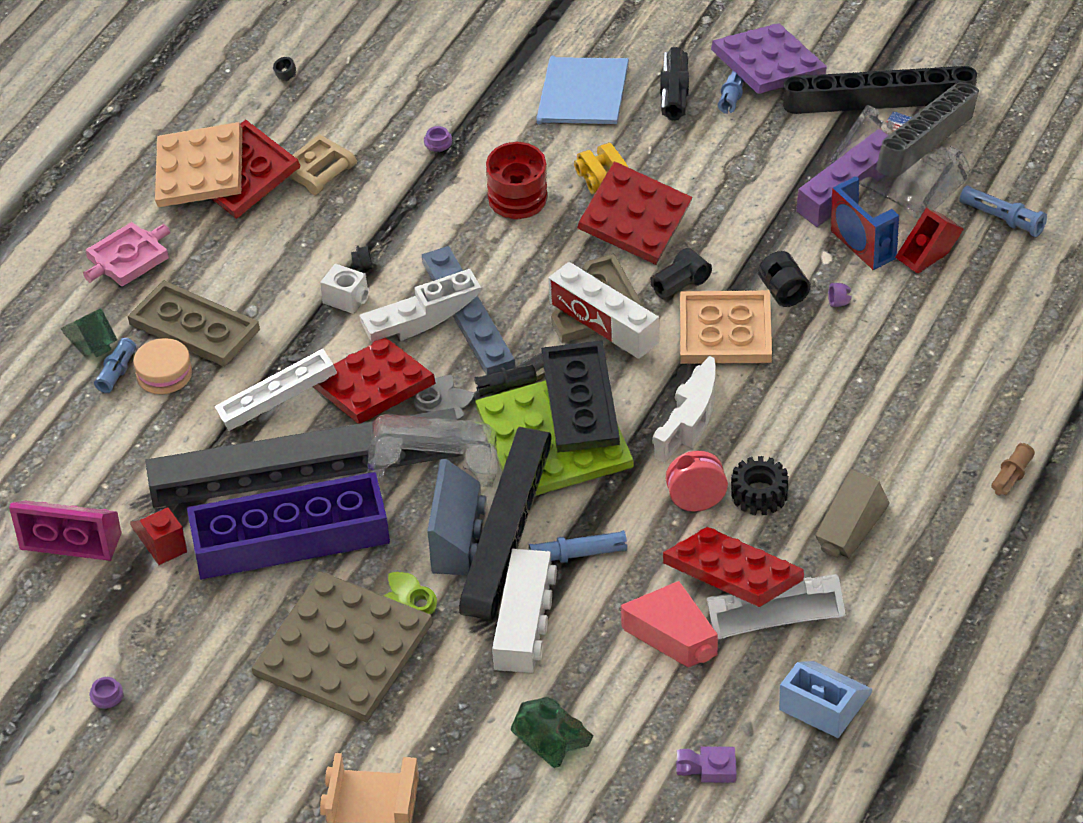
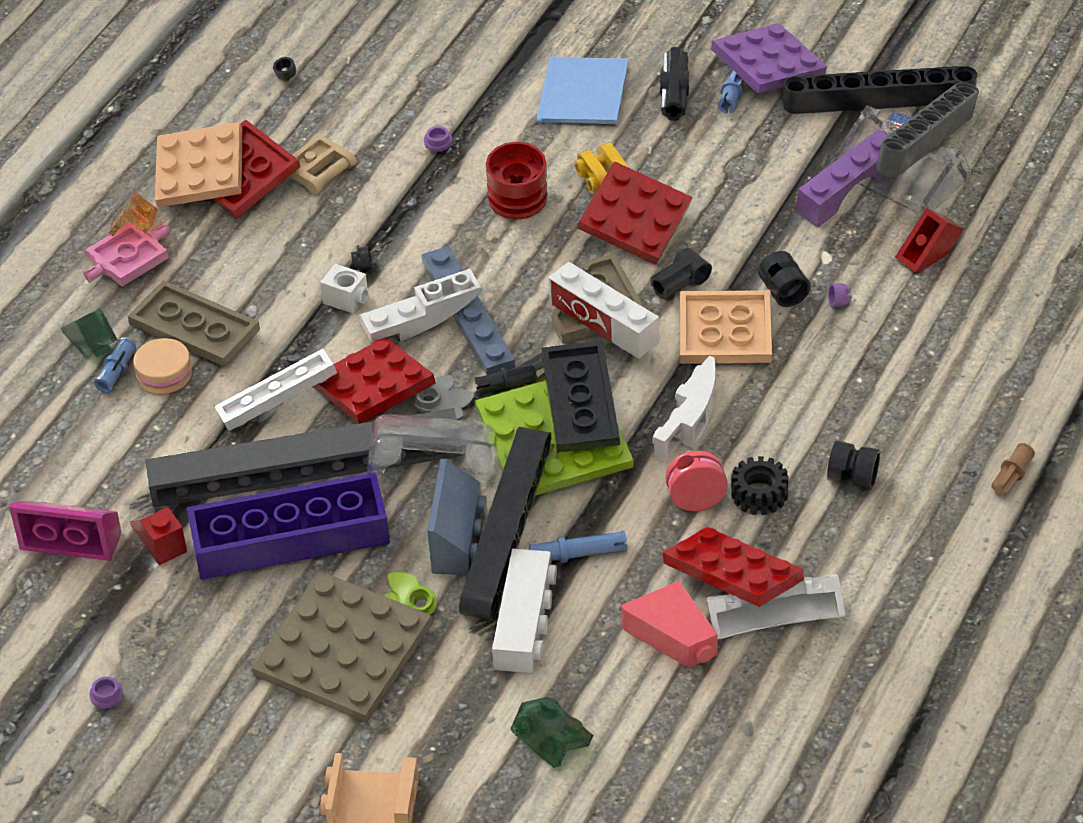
medium lavender plate [676,746,736,783] -> none
light blue slope [779,661,872,738] -> none
dark tan slope [815,469,890,558] -> none
blue panel [831,176,899,270] -> none
medium blue pin [959,185,1047,237] -> none
none -> clear orange panel [108,192,157,236]
none -> black wheel [827,440,880,490]

